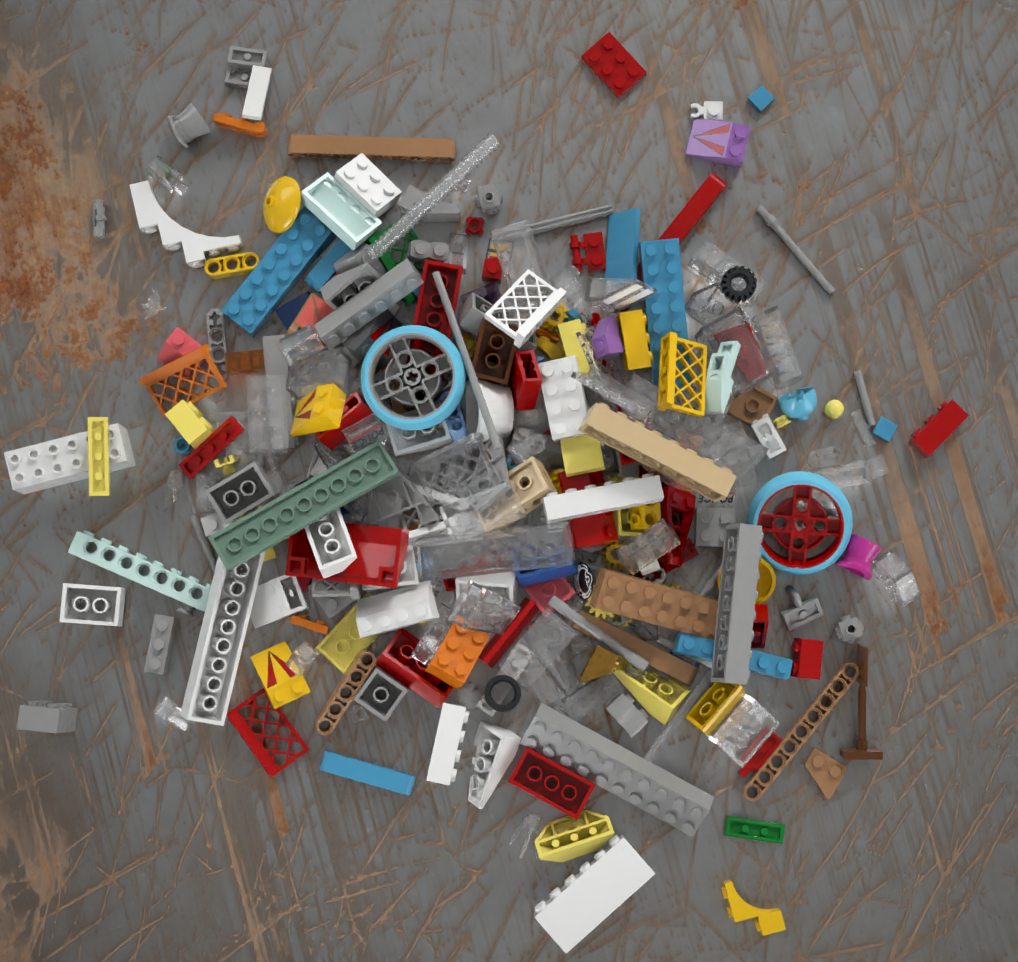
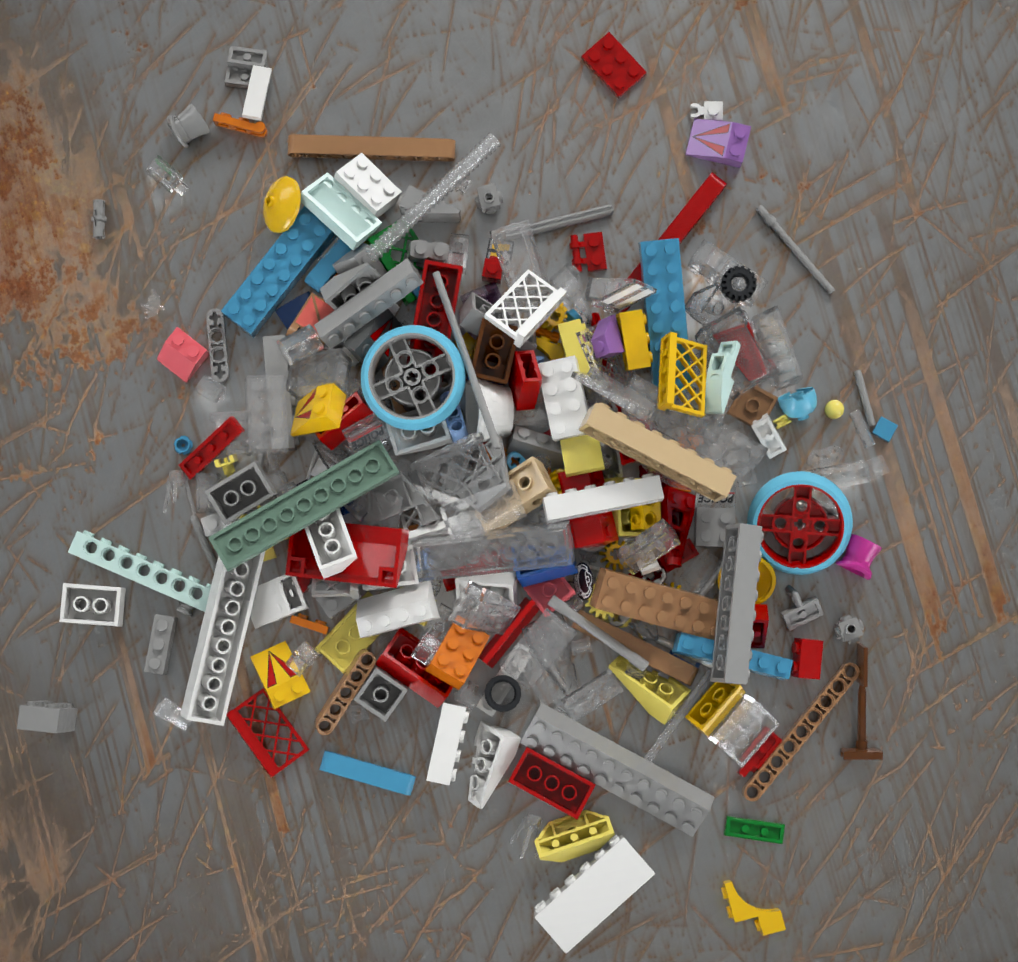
white brick [4,423,136,494] -> none
light yellow plate [87,417,110,496] -> none
white arch [130,180,243,268] -> none
orange fence [138,344,227,418] -> none
light yellow brick [165,400,215,449] -> none
yellow beam [204,252,260,279] -> none
clear orange brick [225,349,265,376] -> none
red plate [465,216,484,236] -> none
clear piece [507,433,545,465] -> none
pearl gold slope [578,645,620,682] -> none
dark azure tile [604,208,641,289] -> none
light grey brick [605,693,649,737] -> none
dark azure tile [747,85,774,112] -> none
medium nougat wing [804,747,848,800] -> none
clear brick [872,549,921,607] -> none
red brick [909,399,969,458] -> none

